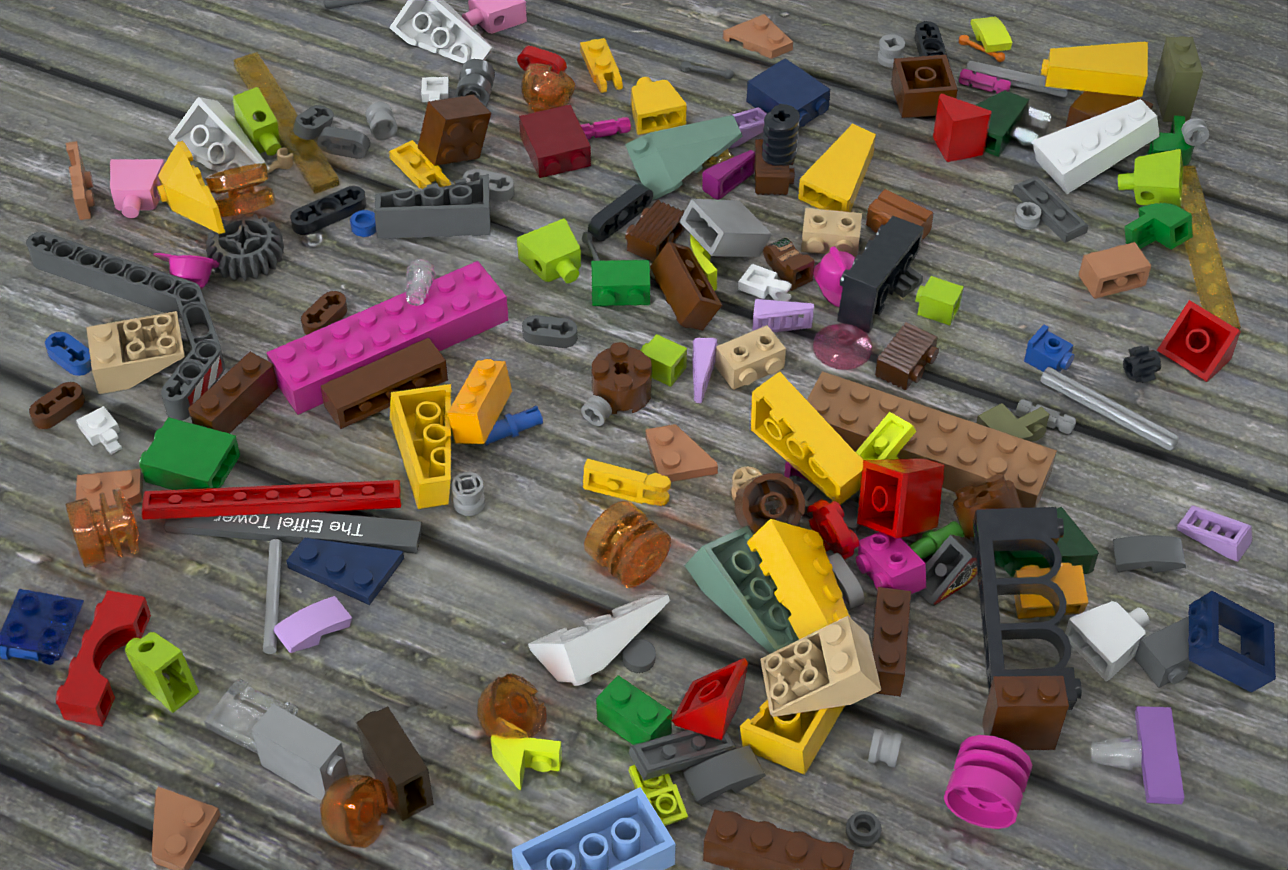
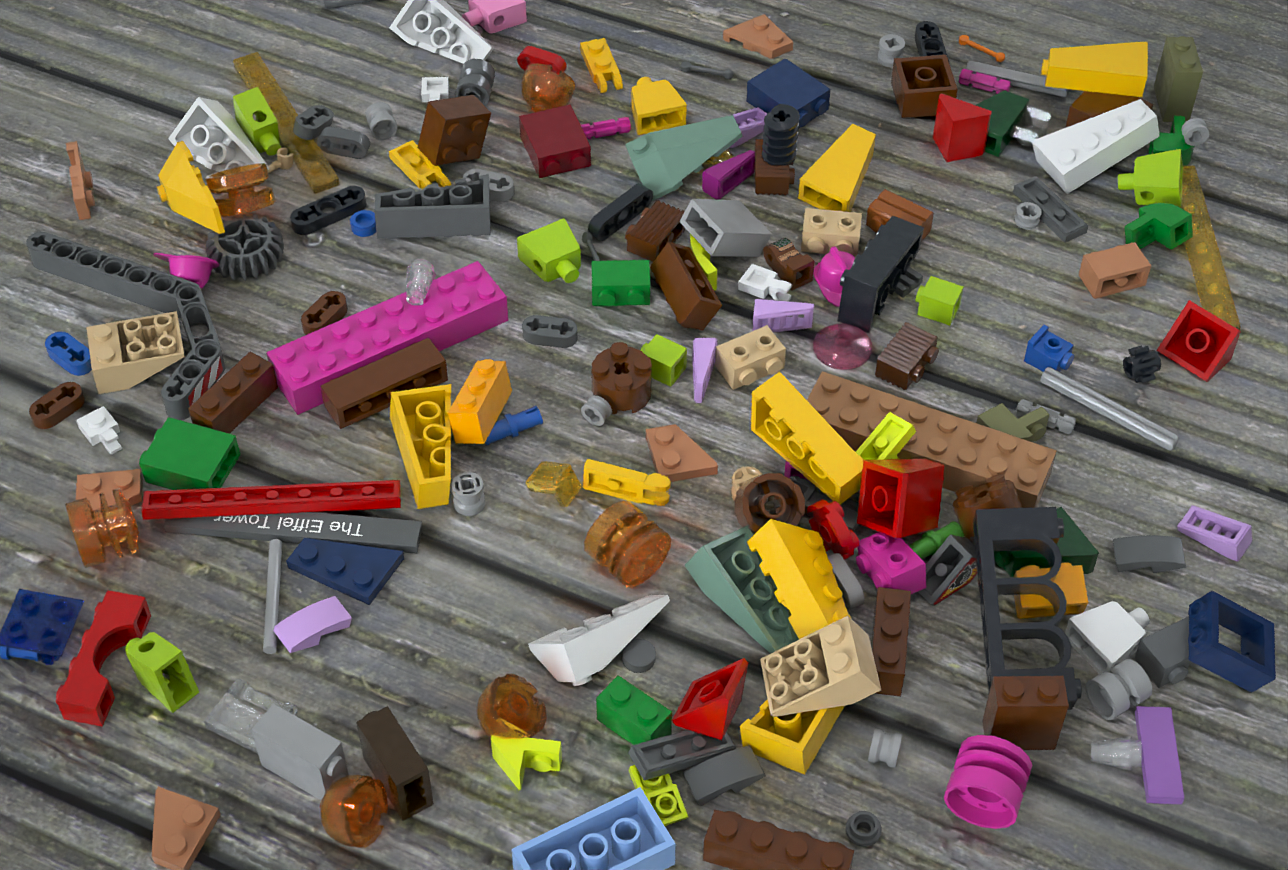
bright pink torso [110,159,164,218] -> none
neon yellow slope [970,16,1013,53] -> none
none -> clear yellow bracket [525,461,582,507]
none -> light grey wheel [1086,659,1152,720]

